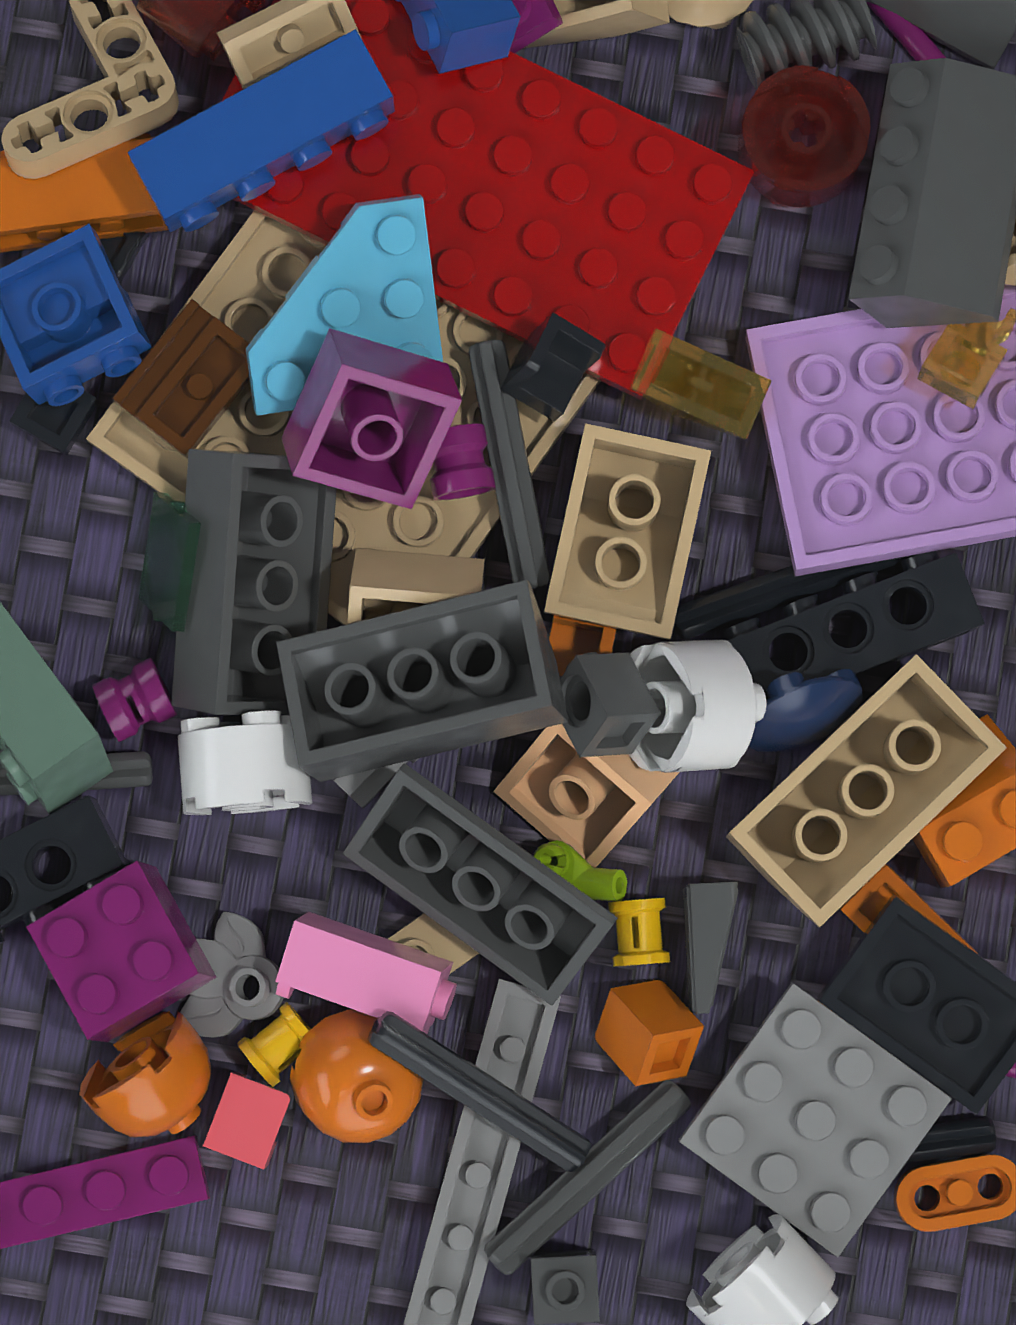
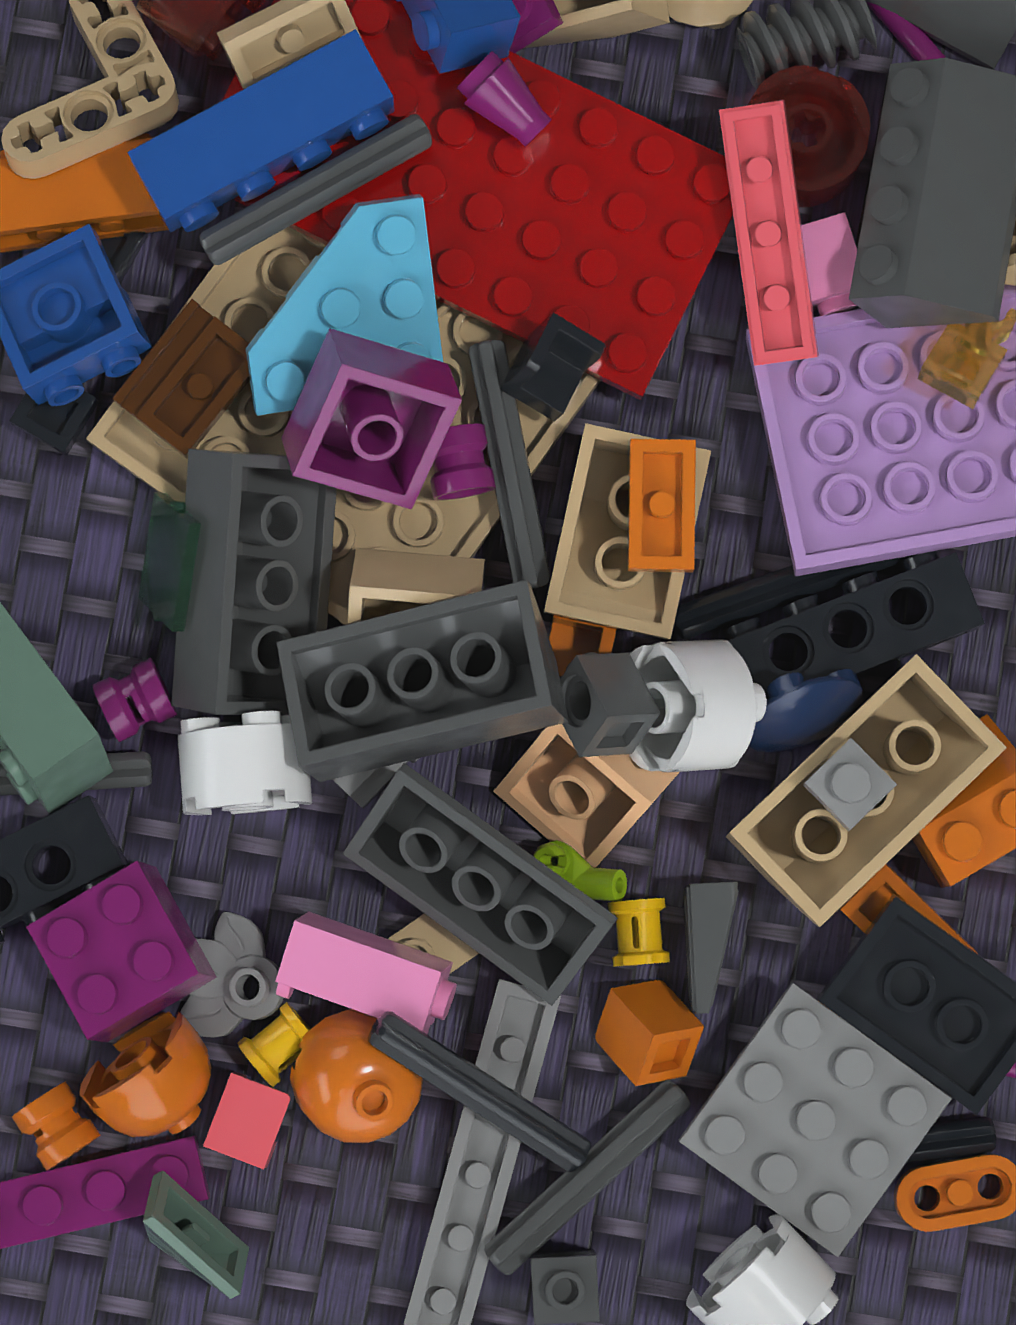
clear yellow slope [629,329,772,439] -> none
none -> orange wheel [12,1081,101,1171]
none -> sand green slope [143,1170,249,1299]
none -> dark grey axle [199,114,432,265]
none -> magenta cone [457,51,552,147]
none -> orange plate [628,439,696,572]
none -> coral tile [719,100,819,366]
none -> bright pink brick [801,212,857,316]
none -> light grey plate [803,738,897,831]

